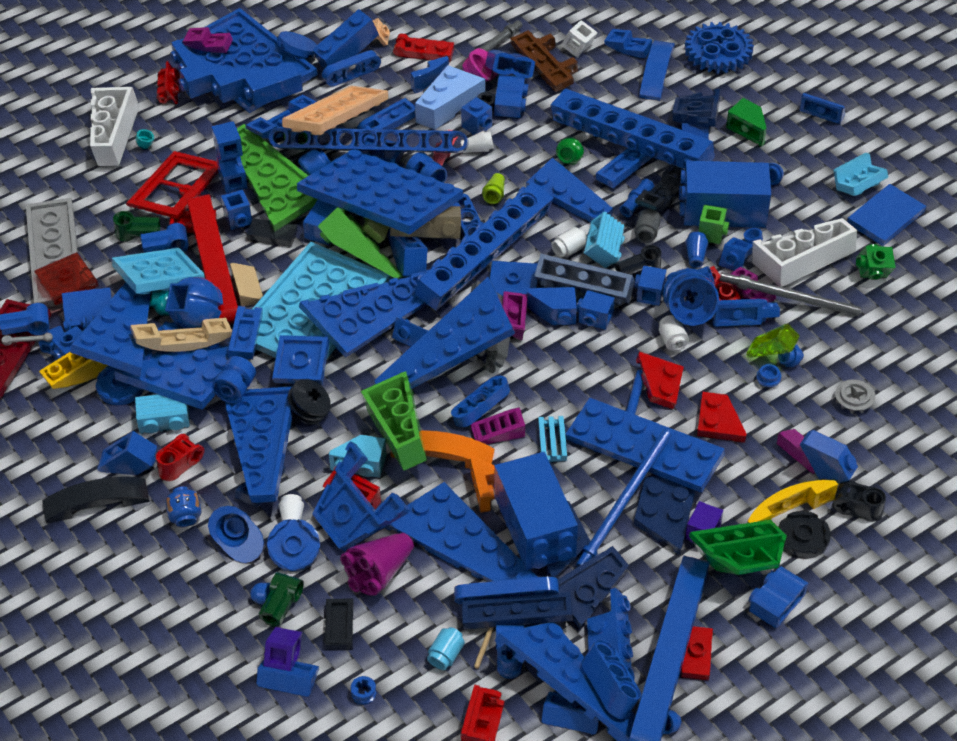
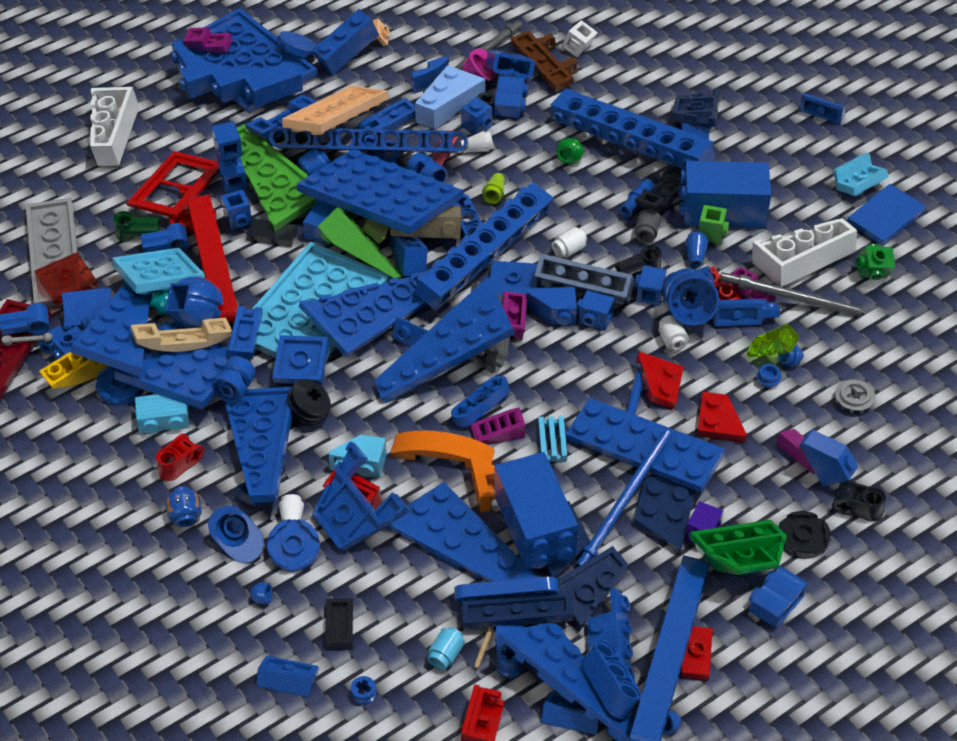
black slope [42,477,150,524] -> none
blue slope [97,431,157,475] -> none
teal hinge [135,129,154,149] -> none
red hinge [157,61,180,104] -> none
tan slope [230,263,263,306] -> none
dark green piece [259,572,304,627] -> none
dark purple brick [264,627,302,671] -> none
blue beam [322,50,381,86] -> none
magenta cone [340,533,414,596] -> none
bright green wedge [361,371,427,471] -> none
red plate [393,33,454,62] -> none
blue wing [526,158,613,223] -> none
medium azure brick [583,212,625,268] -> none
blue plate [596,148,653,188] -> none
blue slope [604,29,652,58] -> none
blue slope [639,40,675,101] -> none
blue gear [684,22,754,74] -> none
blue bracket [719,237,753,271] -> none
green slope [726,98,767,147] -> none
blue hinge [744,228,763,244] -> none
yellow slope [747,480,838,523] -> none
blue plate [769,163,784,185] -> none

